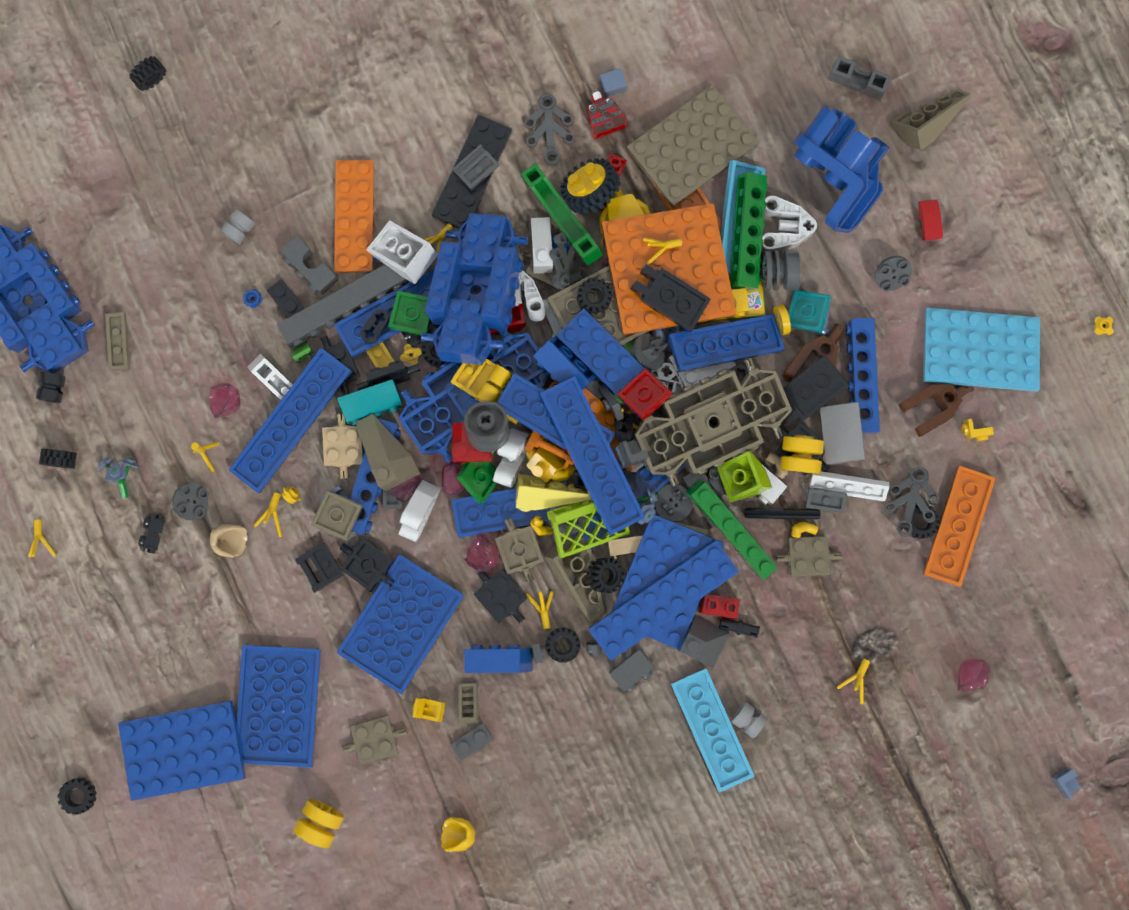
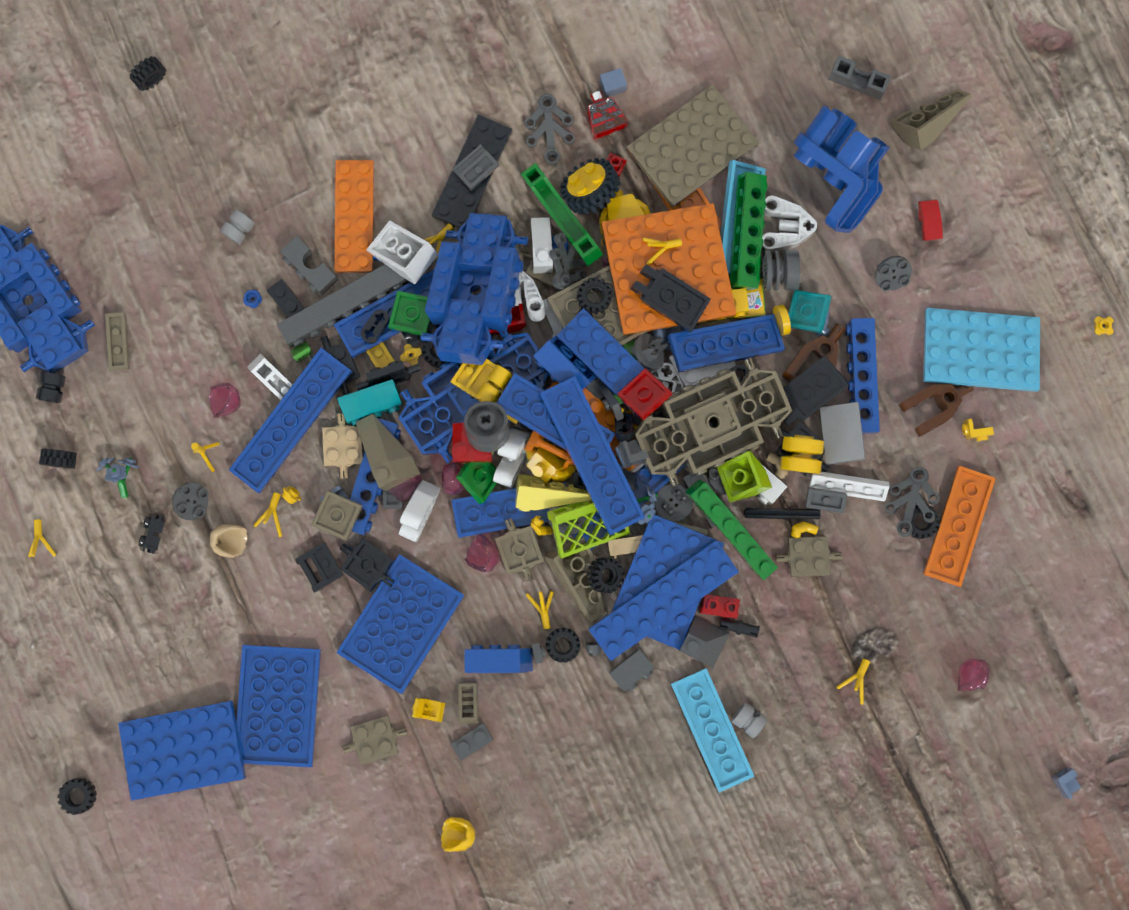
yellow wheel [292,799,345,849] -> none
black plate [473,569,528,624] -> none

